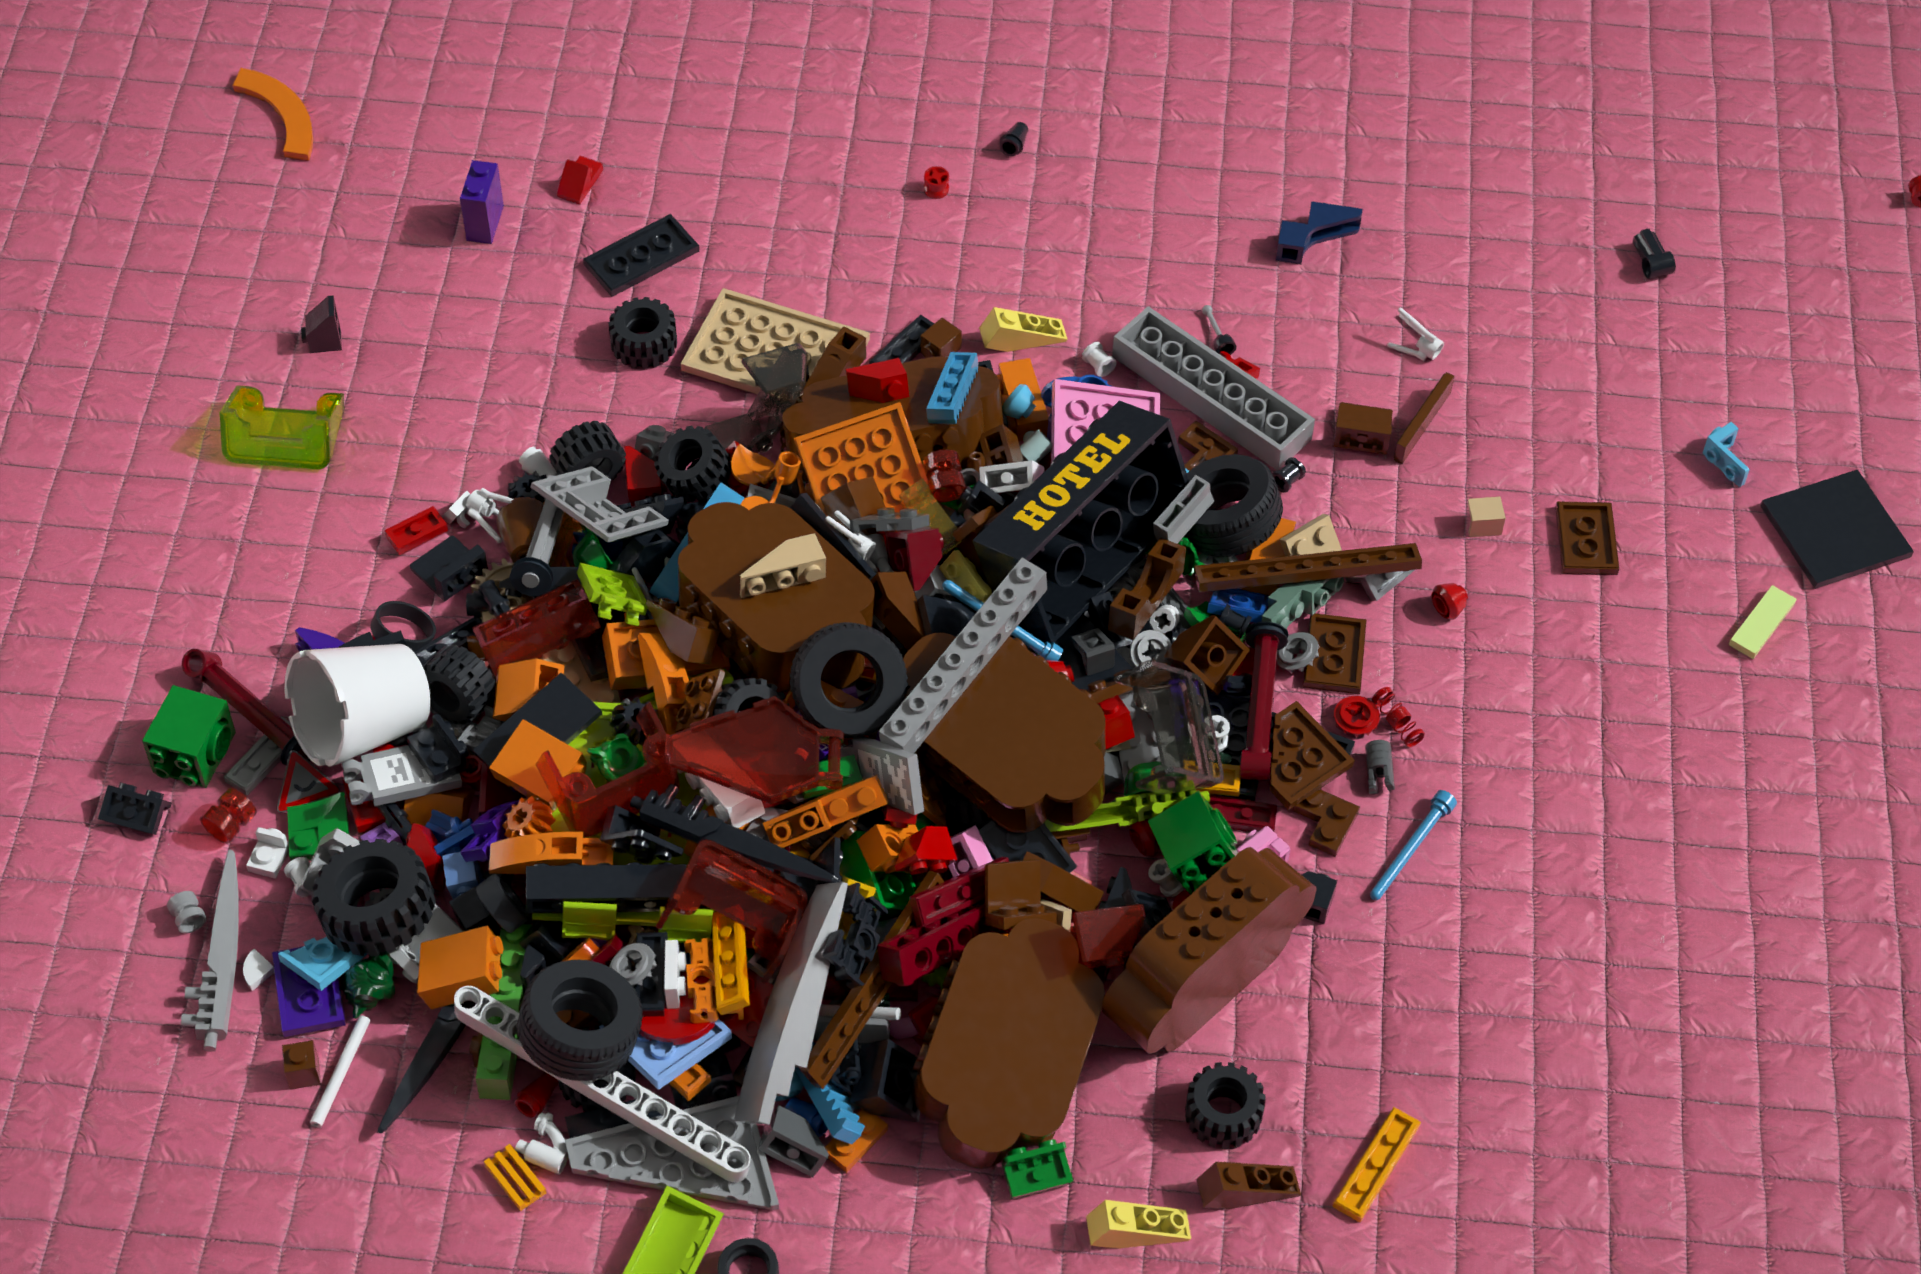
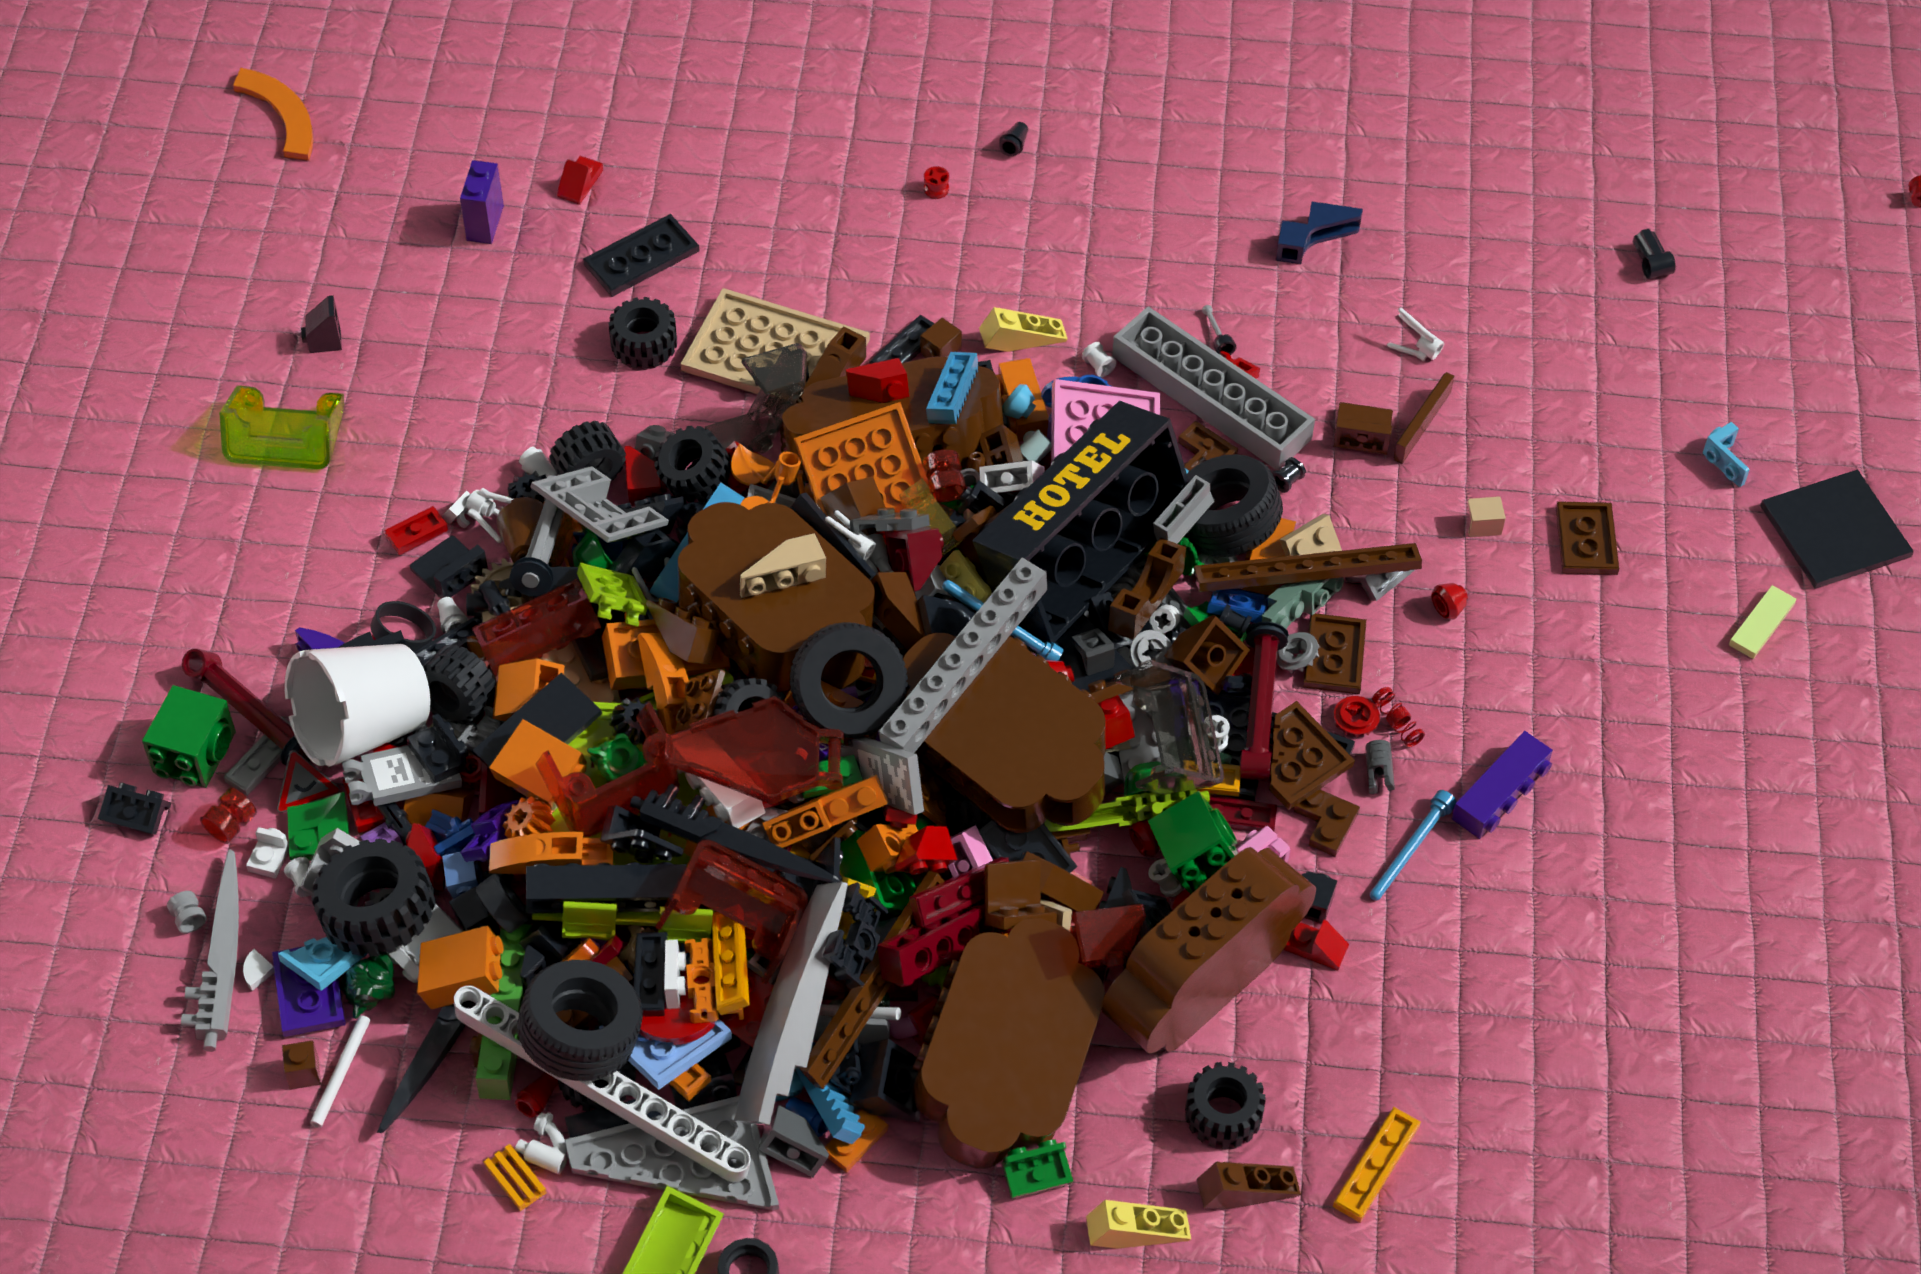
light grey gear [610,943,657,987] -> none
none -> white cone [437,597,468,633]
none -> red slope [1283,920,1349,971]
none -> dark purple brick [1452,730,1553,839]

